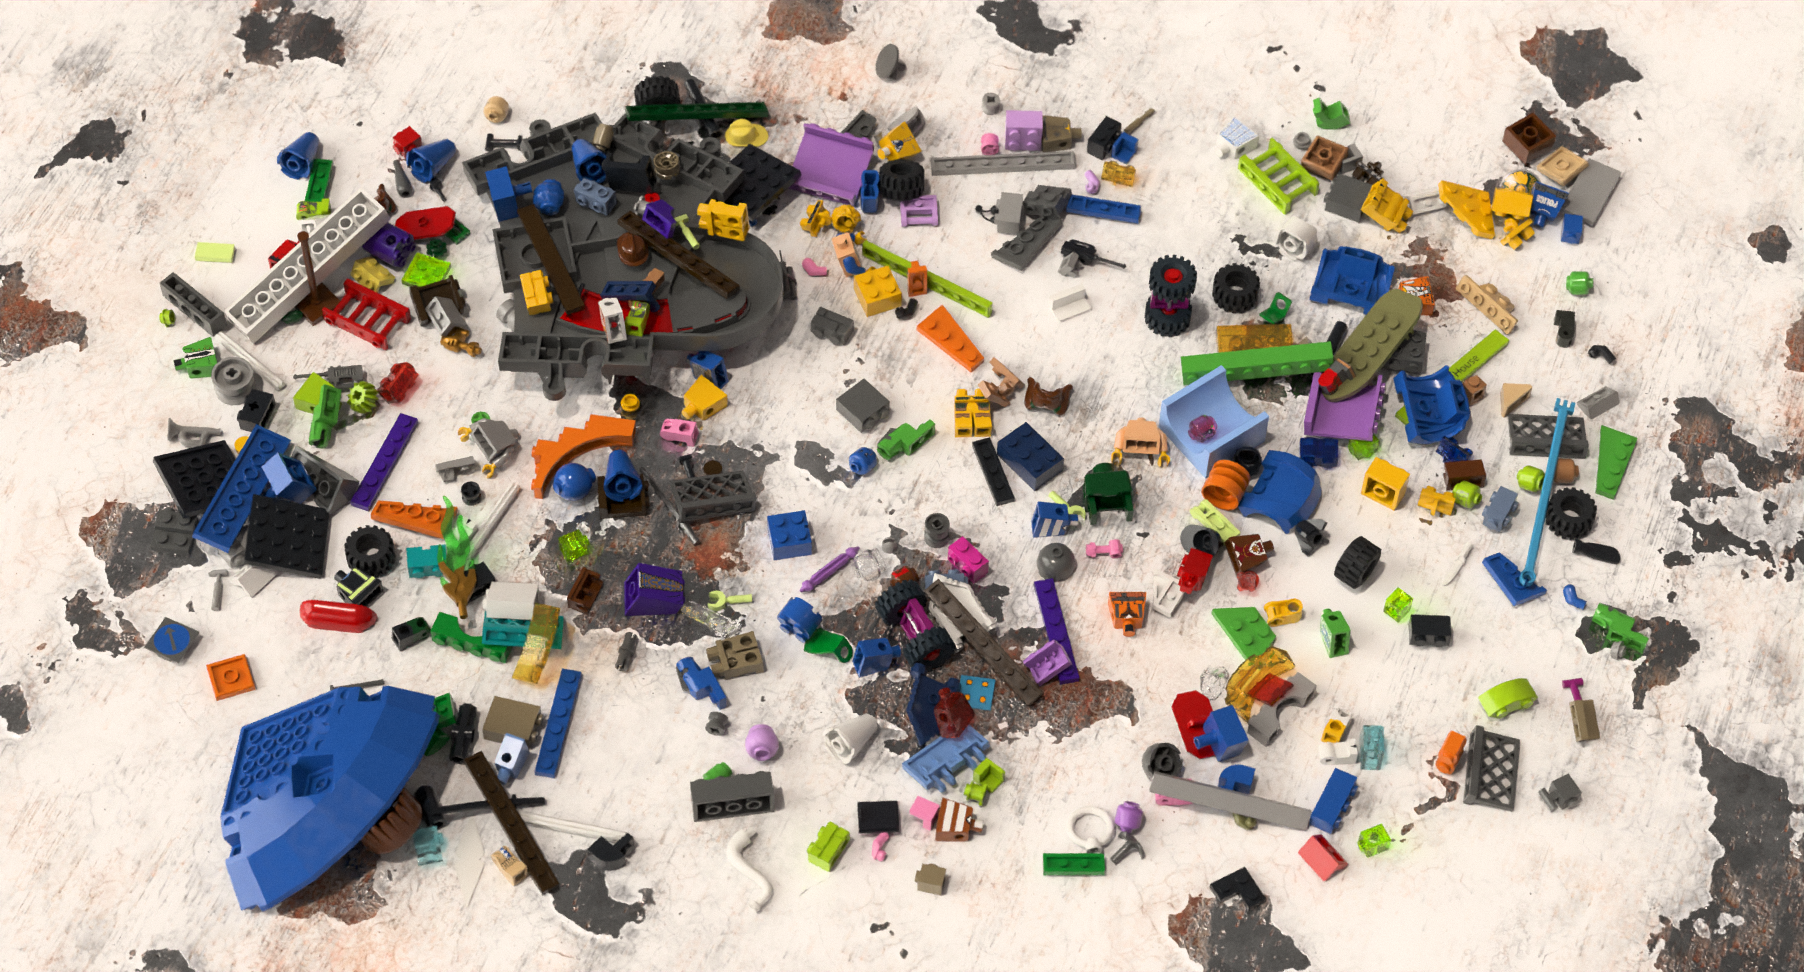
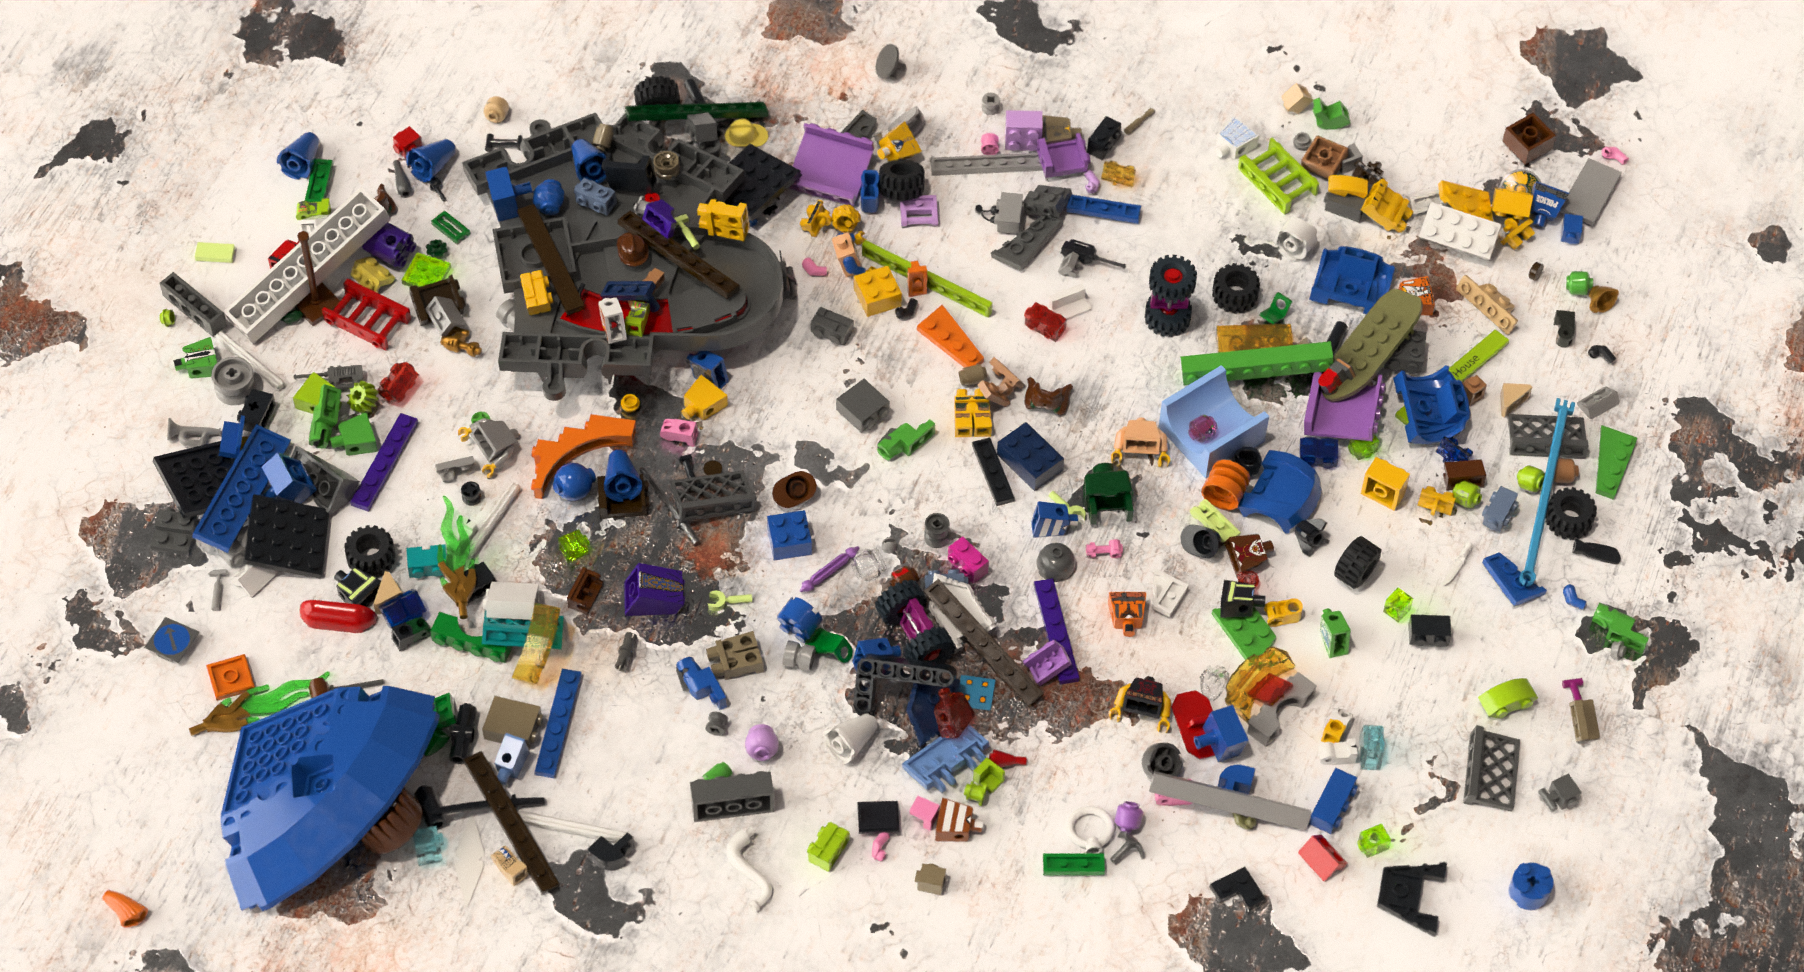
orange wing [371,500,458,539] -> none
red shield [395,206,456,240] -> none
clear wing [681,600,742,639] -> none
blue head [849,447,877,475] -> none
blue panel [1111,132,1139,164] -> none
red hinge [1177,548,1213,594] -> none
orange brick [1435,731,1467,774] -> none
tan tile [1537,146,1589,187] -> none
none -> orange piece [102,890,148,927]
none -> piece [188,671,330,736]
none -> blue panel [219,415,245,459]
none -> reddish brown brick [309,677,330,698]
none -> bright green torso [330,413,378,456]
none -> tan slope [373,571,404,614]
none -> clear blue brick [379,589,427,629]
none -> dark grey brick [685,113,718,143]
none -> reddish brown piece [772,471,817,508]
none -> light grey wheel [782,640,816,672]
none -> black beam [853,653,957,714]
none -> dark tan brick [958,364,987,386]
none -> red cone [989,749,1027,768]
none -> clear red brick [1024,302,1067,342]
none -> medium lavender panel [1037,133,1091,178]
none -> torso [1109,676,1171,733]
none -> black torso [1220,580,1266,618]
none -> tan brick [1281,83,1313,114]
none -> yellow slope [1328,175,1368,198]
none -> black wing [1377,862,1447,936]
none -> white brick [1419,202,1502,261]
none -> blue brick [1509,862,1554,910]
none -> dark brown tile [1528,262,1544,281]
none -> pearl gold piece [1589,285,1619,313]
none -> bright pink arm [1602,147,1629,165]

